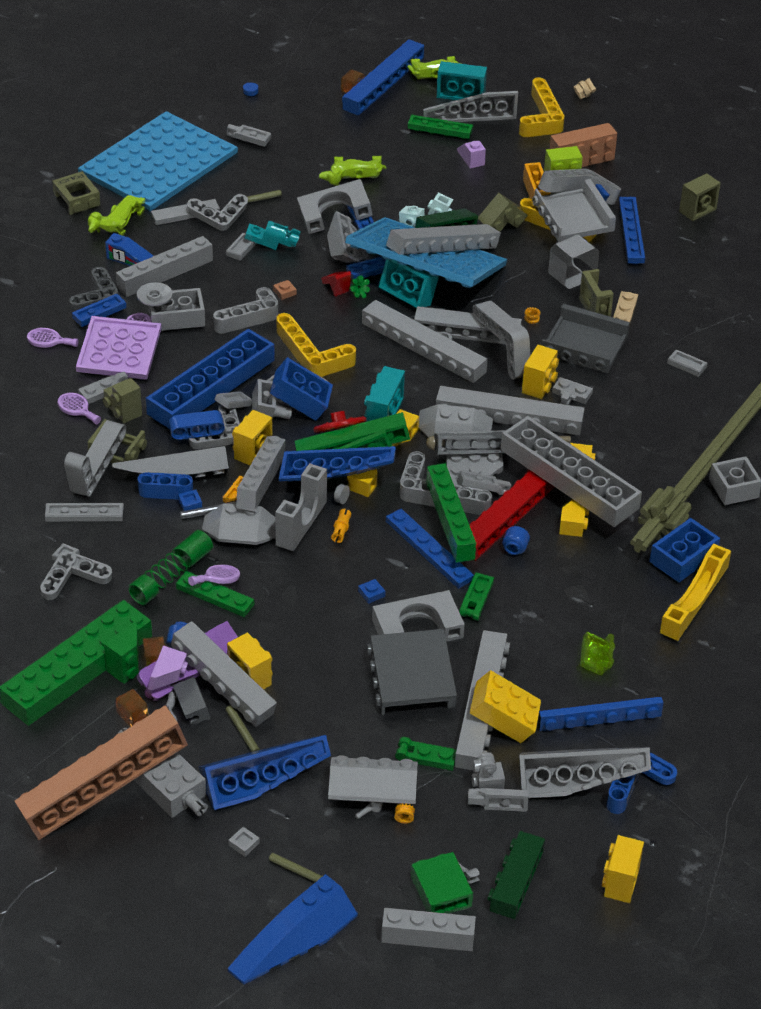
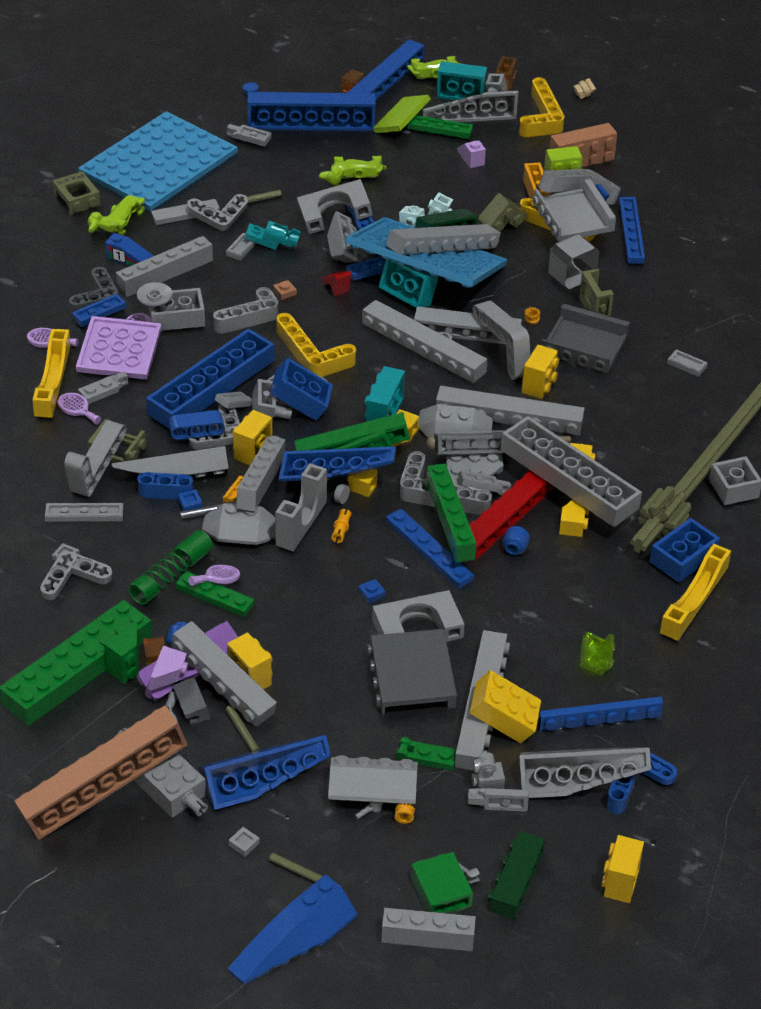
olive brick [103,378,142,424] -> none
clear orange brick [116,689,148,727] -> none
red piece [314,411,366,433] -> none
green plant [349,276,370,298] -> none
green plate [459,572,494,621] -> none
light grey hinge [552,377,593,405] -> none
tan plate [613,291,638,323] -> none
olive brick [679,173,721,221] -> none
none -> yellow arch [32,329,71,418]
none -> blue brick [247,92,375,131]
none -> lime tile [373,95,431,133]
none -> light grey brick [486,73,507,92]
none -> clear orange brick [495,56,517,91]

